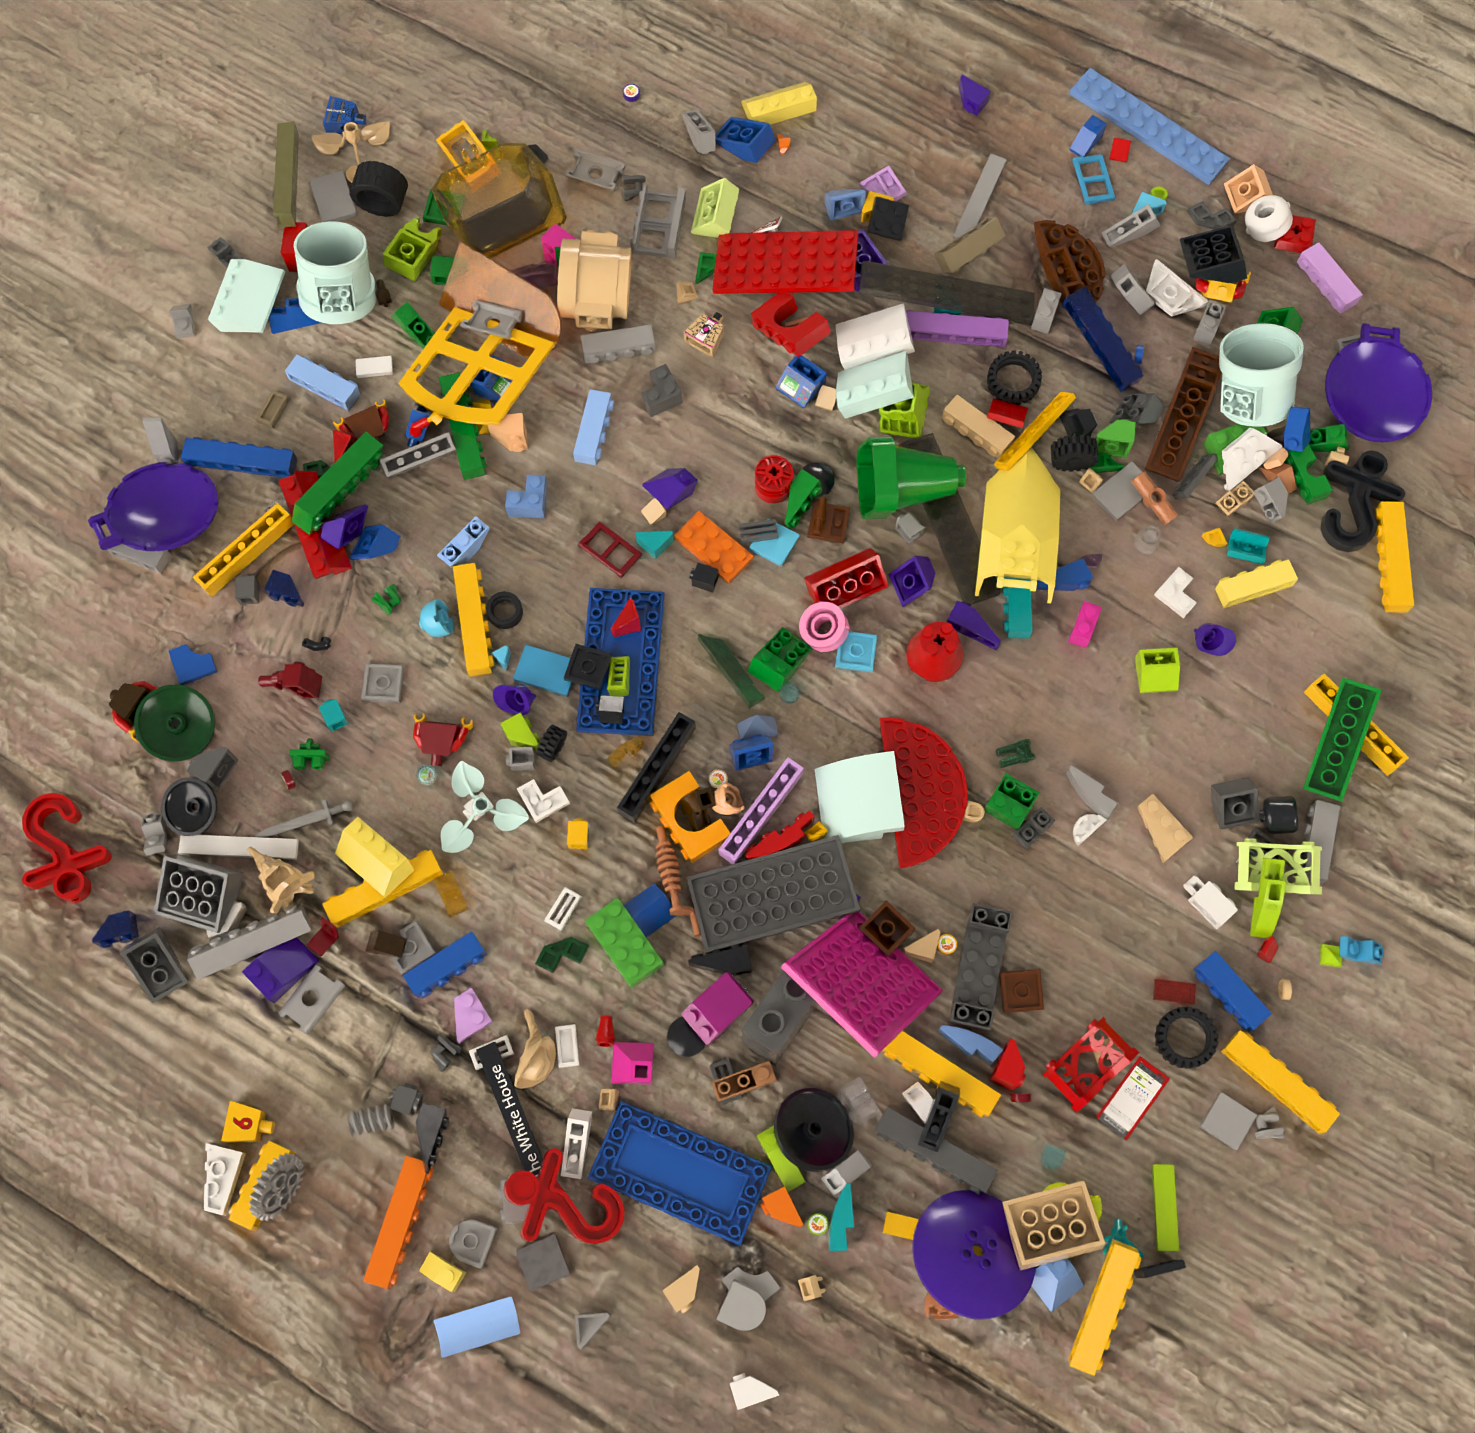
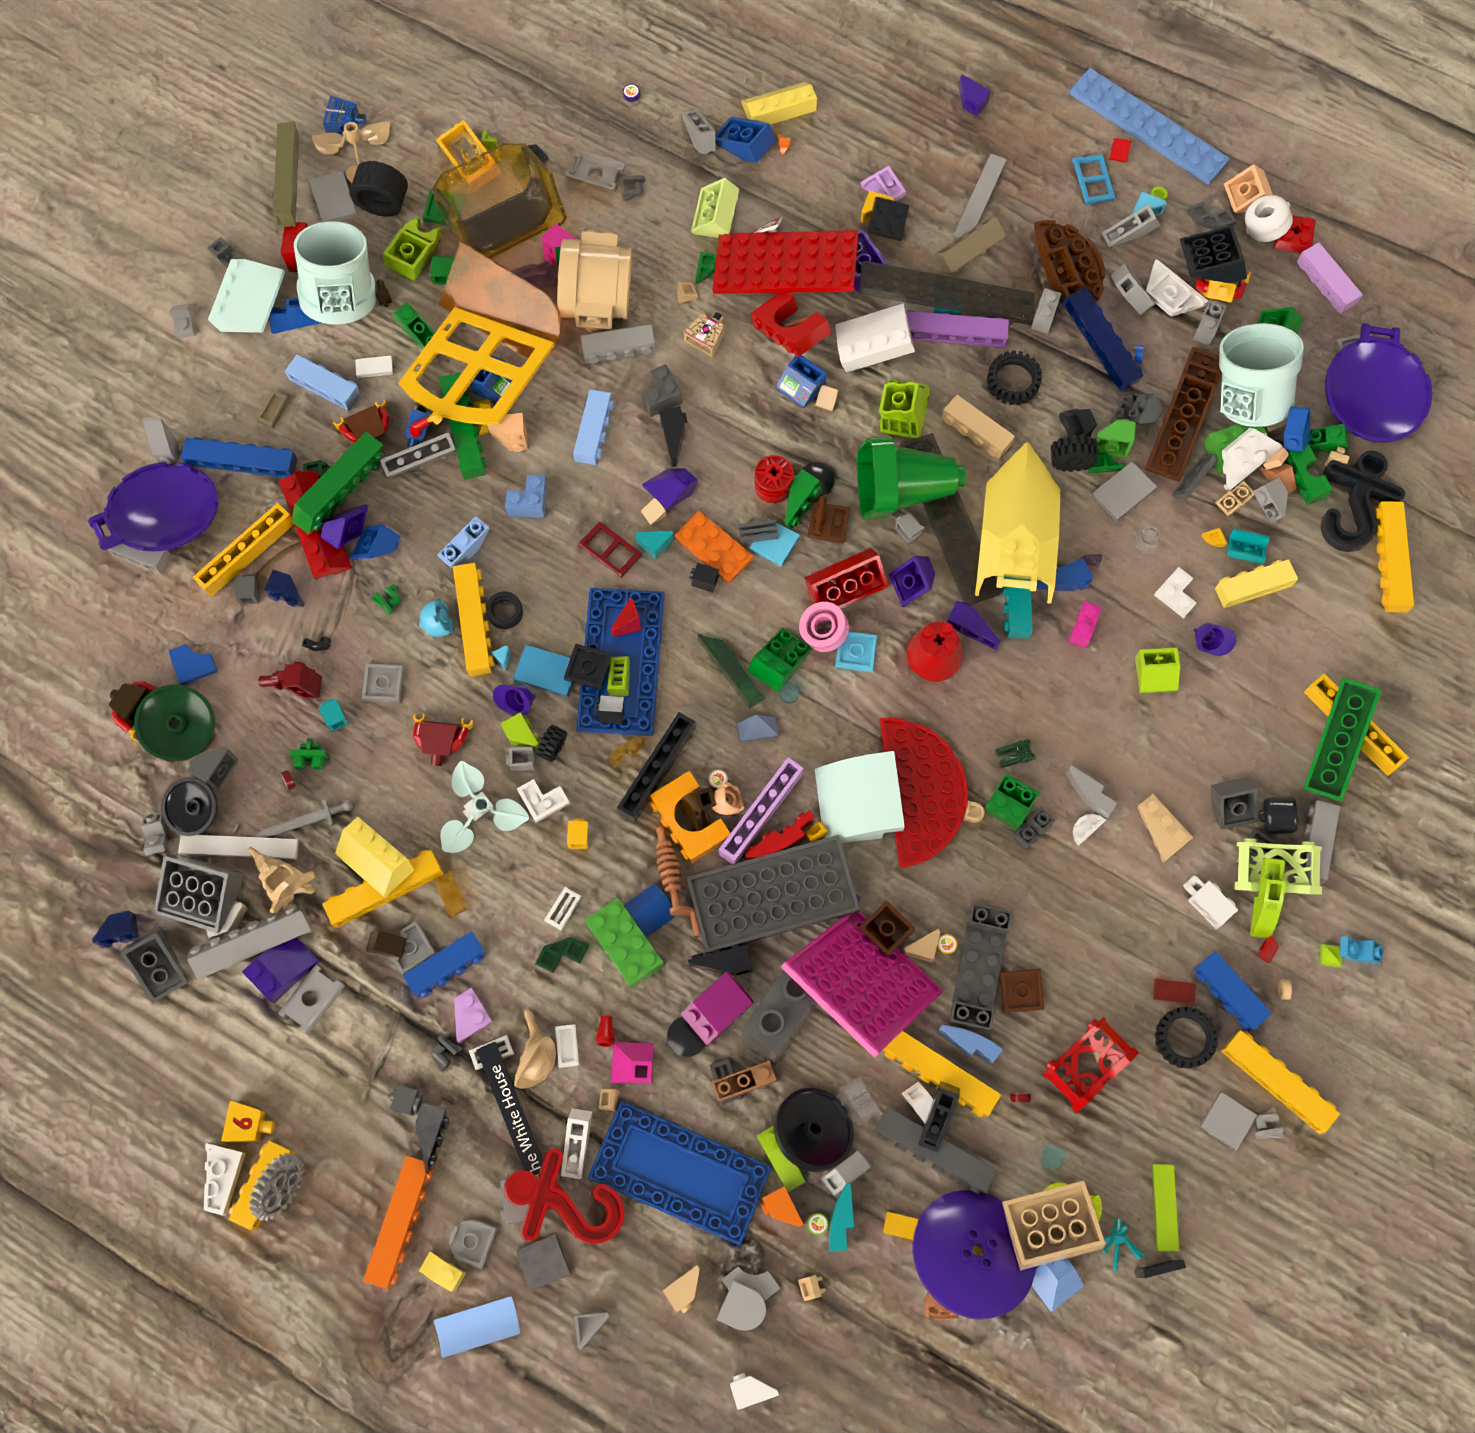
red piece [22,793,112,903] -> none
dark red bracket [306,917,339,956] -> none
red slope [333,430,355,462] -> none
light grey piece [348,1104,394,1137] -> none
clear light blue tile [416,765,437,785] -> none
light grey piece [460,300,522,339] -> none
light grey window [630,184,686,259] -> none
blue slope [729,734,773,771] -> none
medium blue slope [825,189,866,221] -> none
light aqua slope [836,351,914,419] -> none
red tile [987,398,1028,428] -> none
red slope [989,1038,1026,1091] -> none
yellow tile [994,392,1076,471] -> none
yellow brick [1068,1239,1141,1376] -> none
slope [1069,115,1107,157] -> none
tan slope [1079,468,1104,493] -> none
sticker [1096,1056,1170,1140] -> none
nougat piece [1131,471,1178,525] -> none
none -> black slope [659,406,688,467]

